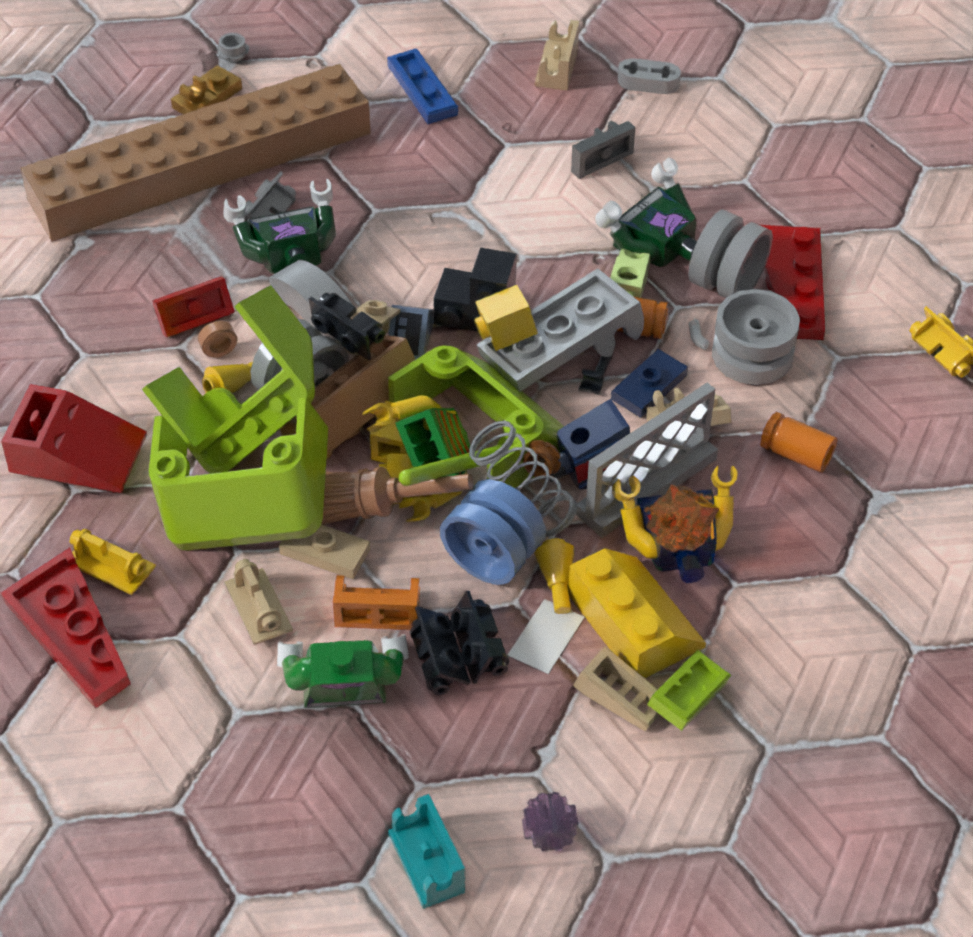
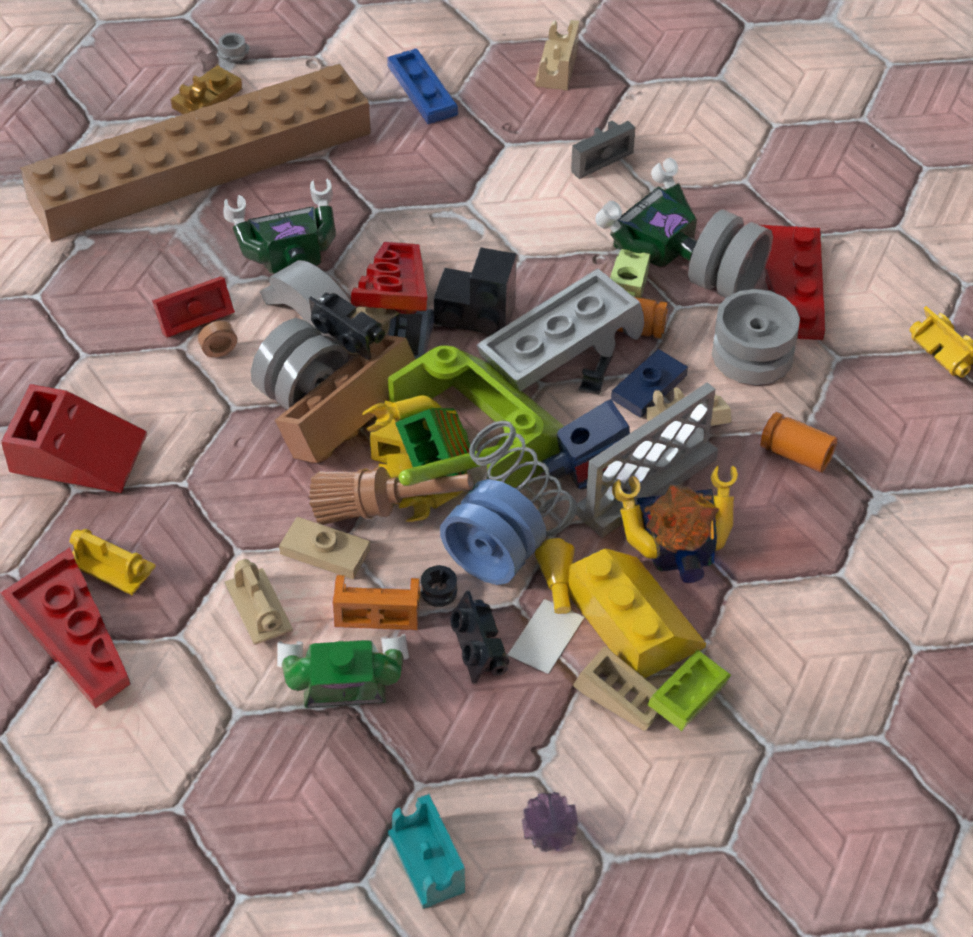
lime windscreen [142,285,315,474] -> none
lime windscreen [149,397,328,551] -> none
yellow cone [202,362,253,394] -> none
light grey hinge [244,171,296,221] -> none
black hinge [410,606,471,695] -> none
yellow brick [474,285,538,351] -> none
dark orange plate [523,440,561,477] -> none
light grey beam [618,58,681,94] -> none
white leg [689,319,709,350] -> none
none -> red wing [350,242,428,314]
none -> black bush [421,565,457,607]

